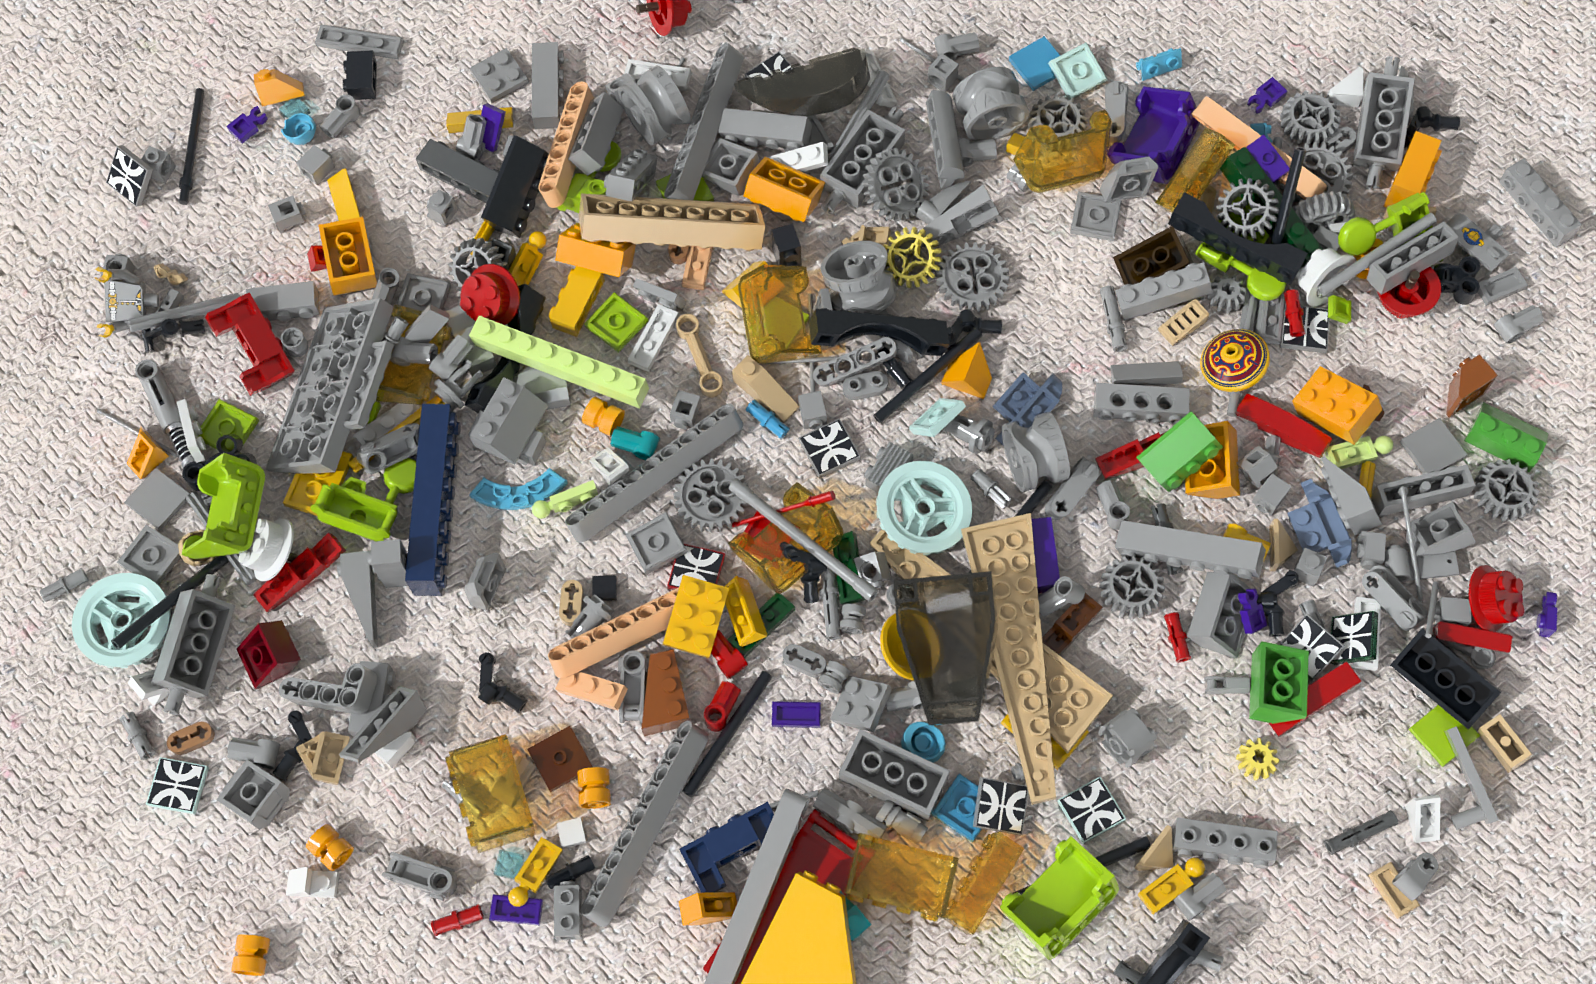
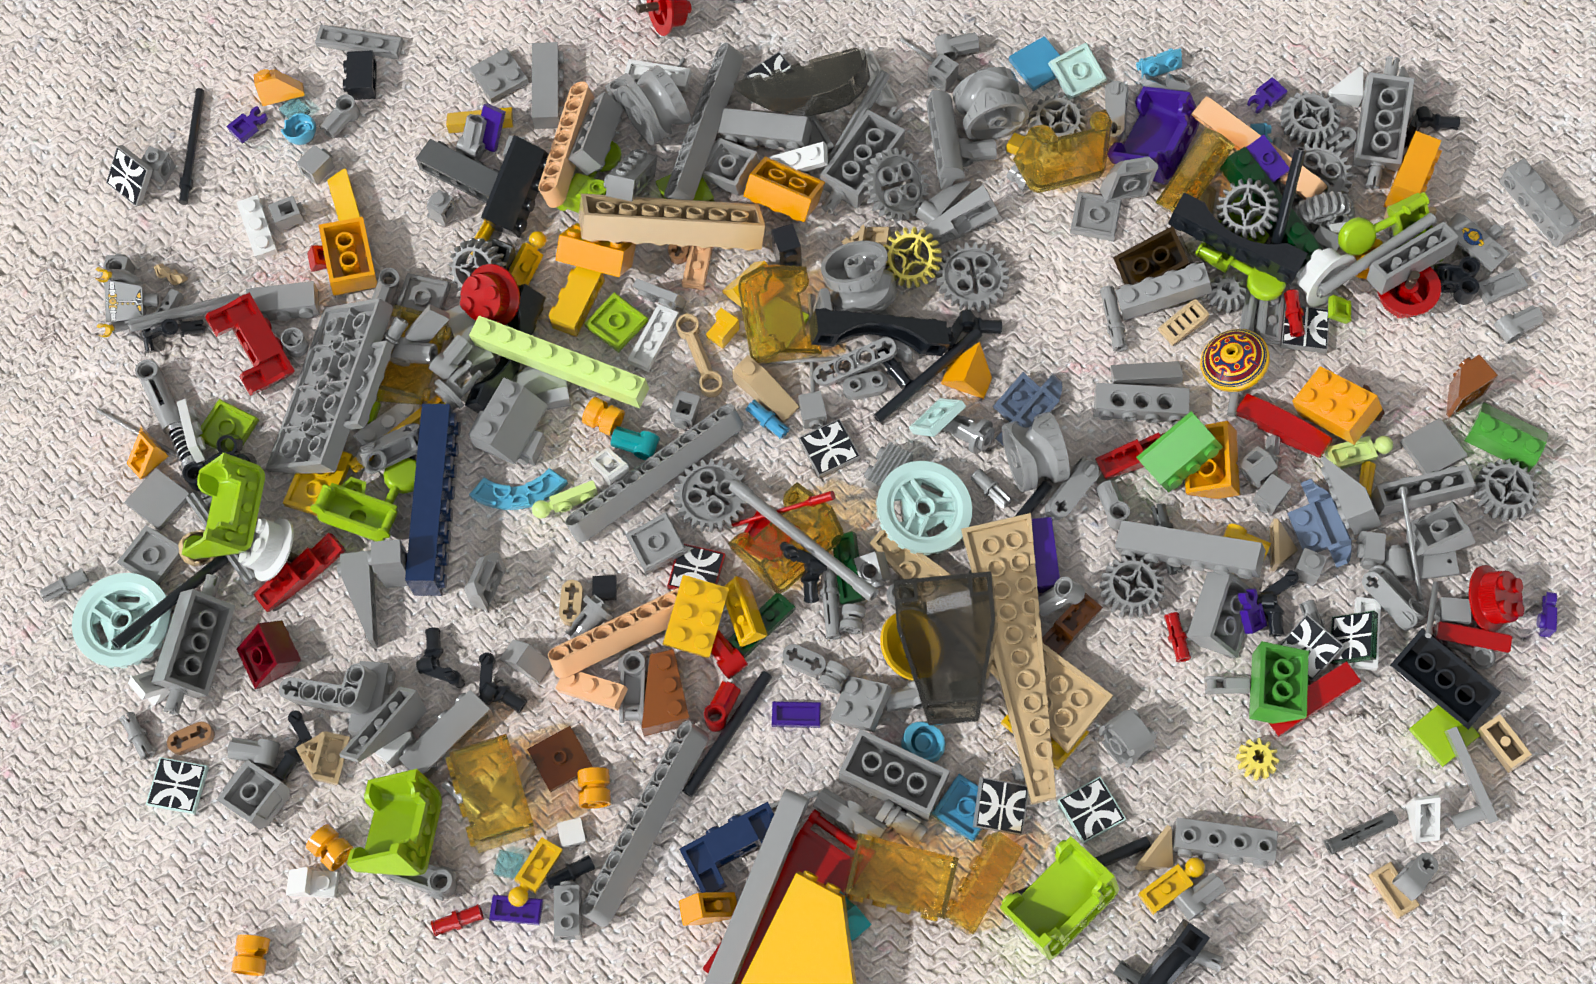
none -> white plate [236,195,278,260]
none -> lime windscreen [347,769,442,876]
none -> light grey brick [399,690,494,779]
none -> black pin [416,627,465,688]
none -> light grey slope [500,639,552,684]
none -> yellow panel [706,308,740,349]
none -> light grey slope [1141,73,1190,91]

